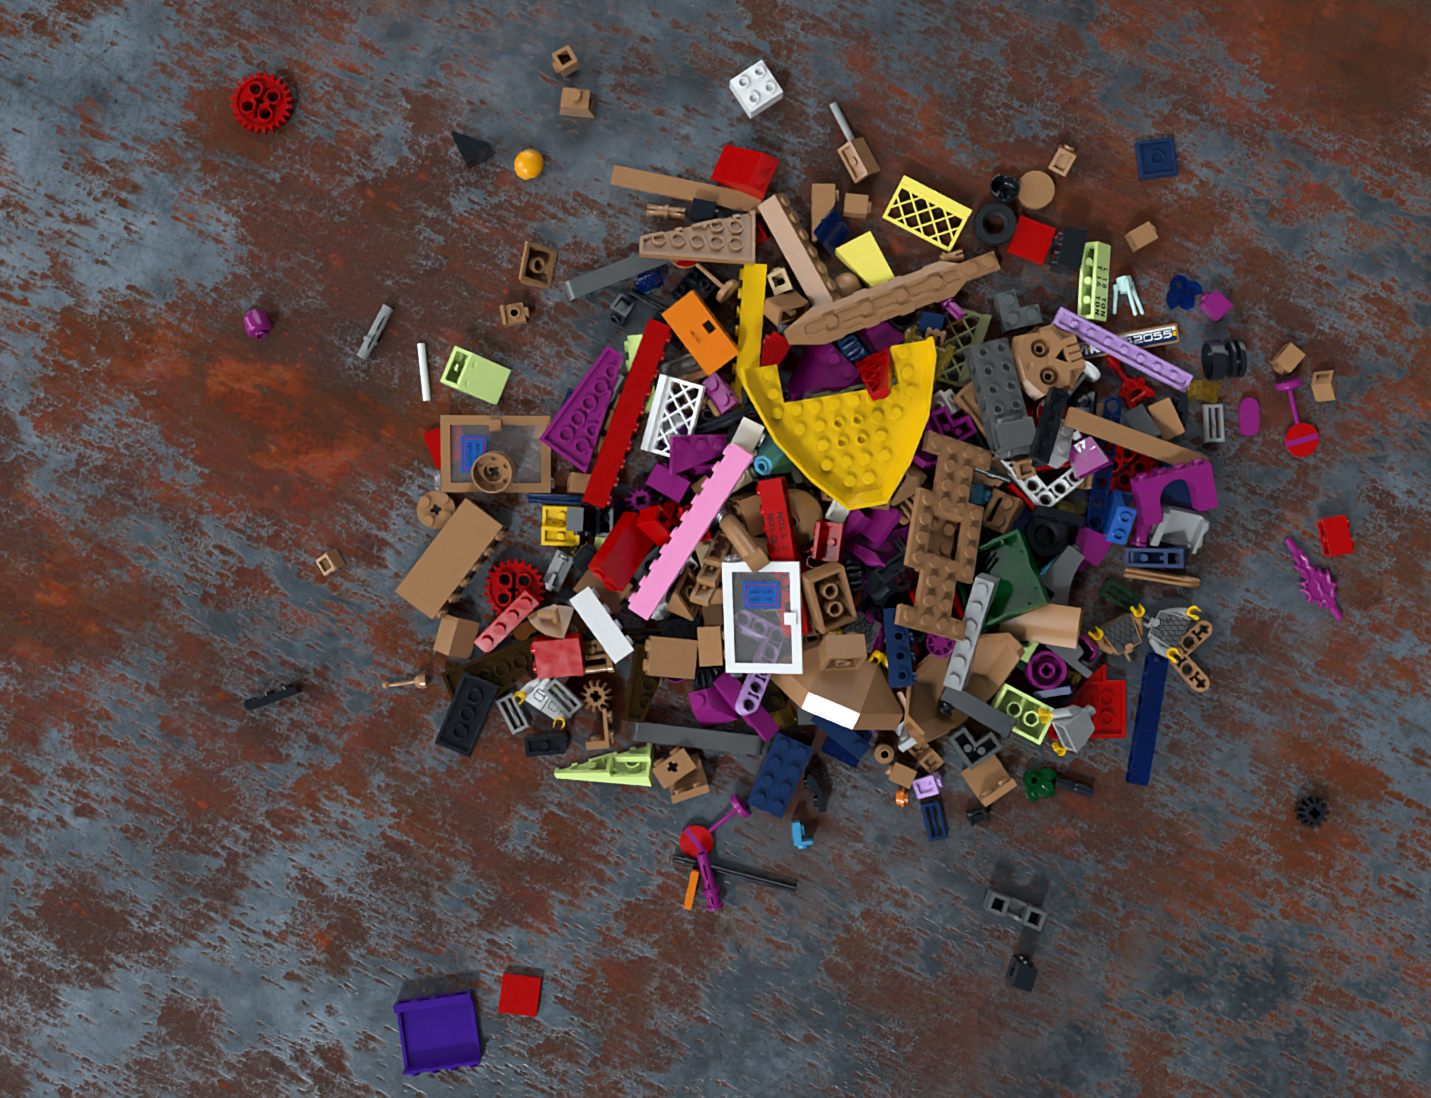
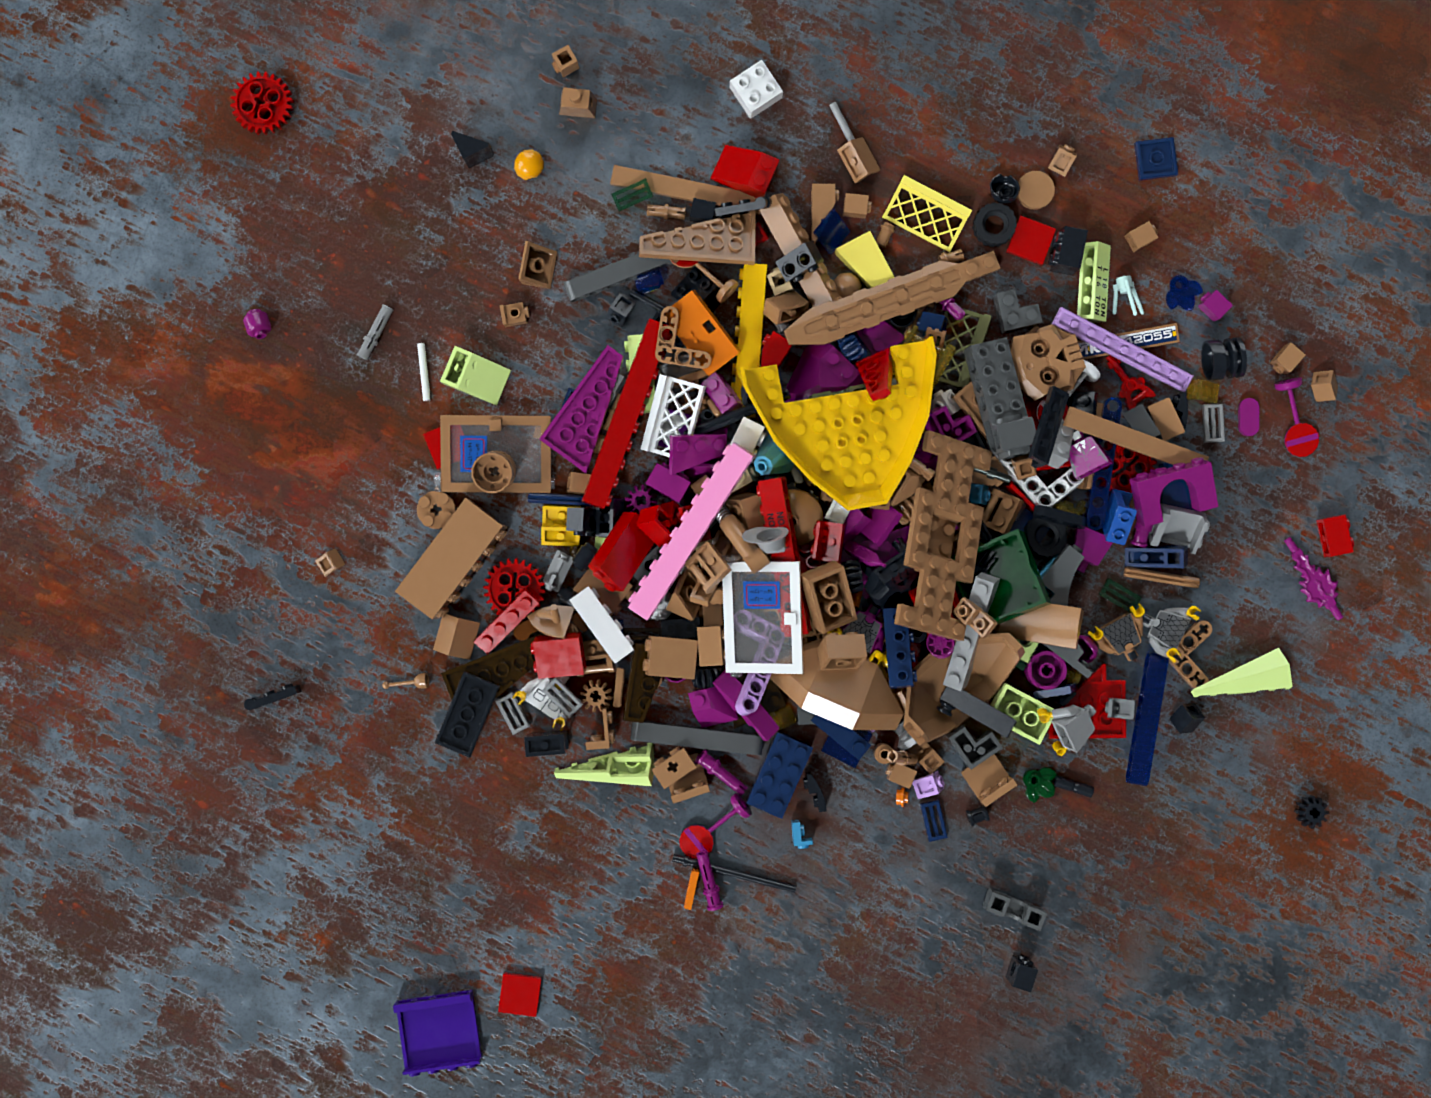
none -> clear green tile [611,178,654,212]
none -> medium nougat tile [613,667,625,707]
none -> medium nougat beam [655,306,712,369]
none -> medium nougat plate [685,541,732,594]
none -> magenta pin [694,749,748,796]
none -> plate [715,197,772,216]
none -> light grey piece [742,527,789,554]
none -> black brick [775,241,824,283]
none -> medium nougat pin [876,222,895,248]
none -> medium nougat pin [887,750,918,766]
none -> medium nougat axle [908,457,935,481]
none -> medium nougat slope [952,597,998,638]
none -> dark grey bracket [1105,698,1137,720]
none -> black panel [1170,703,1206,734]
none -> yellowish green wedge [1191,648,1293,697]

